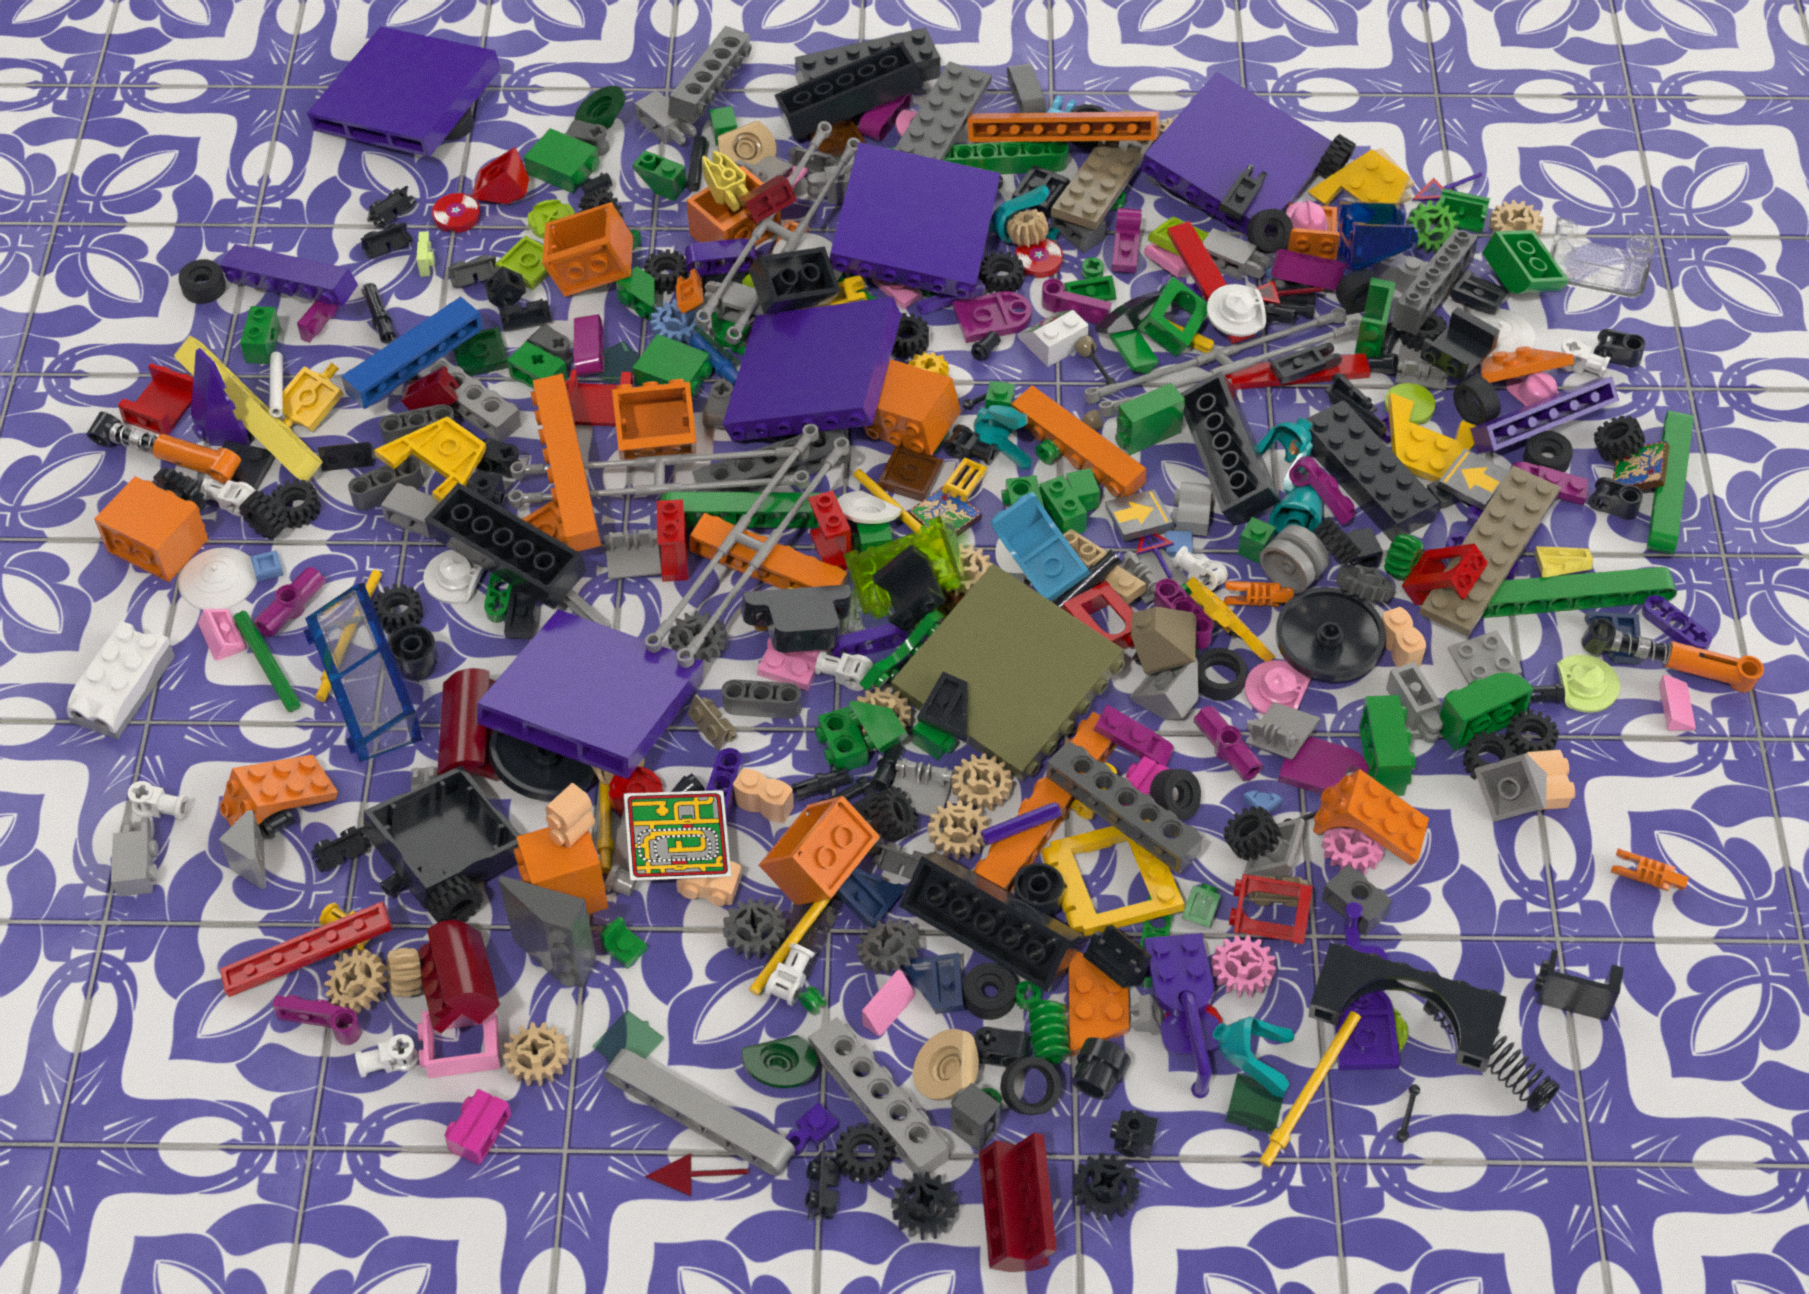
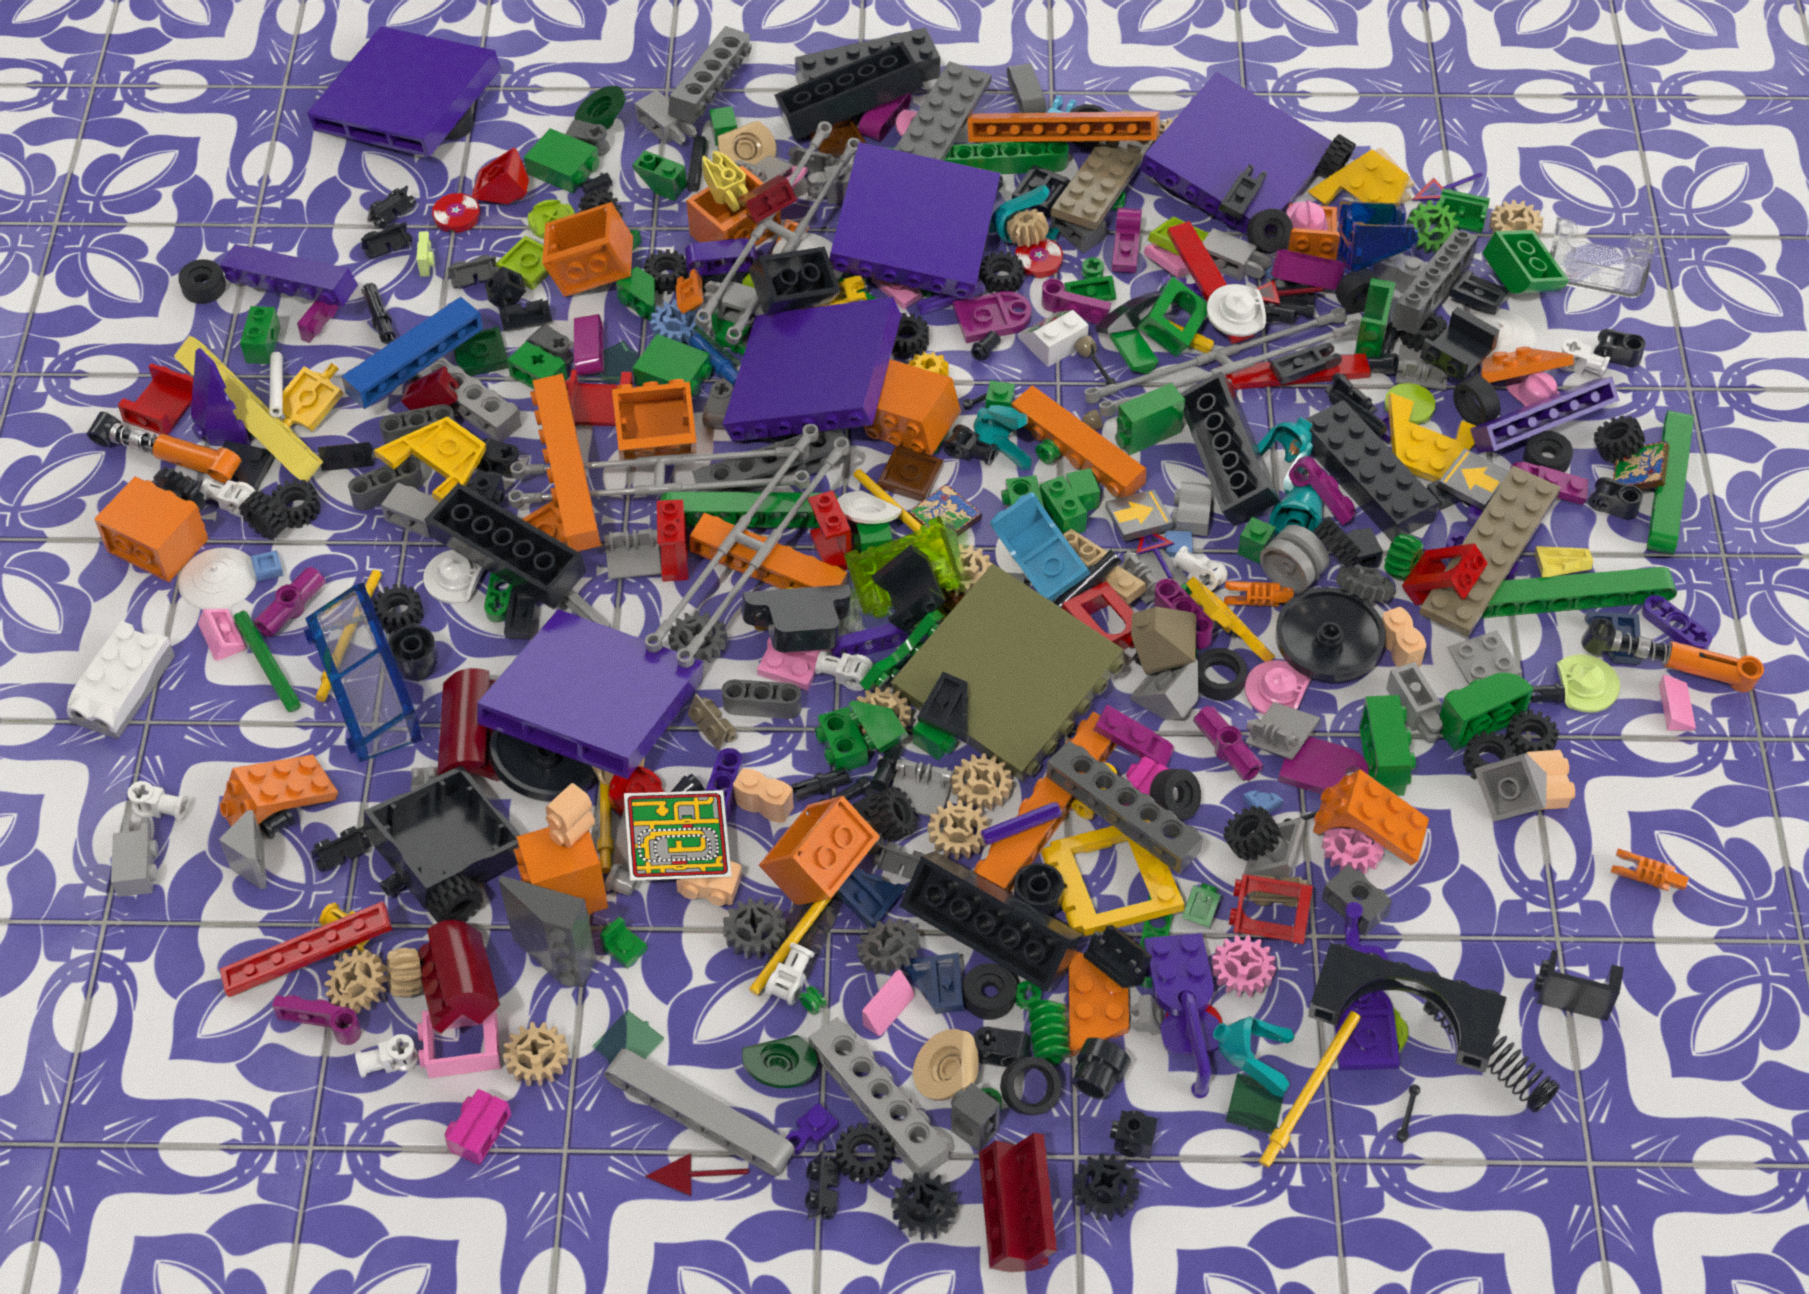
yellow tile [942,457,988,502] -> none

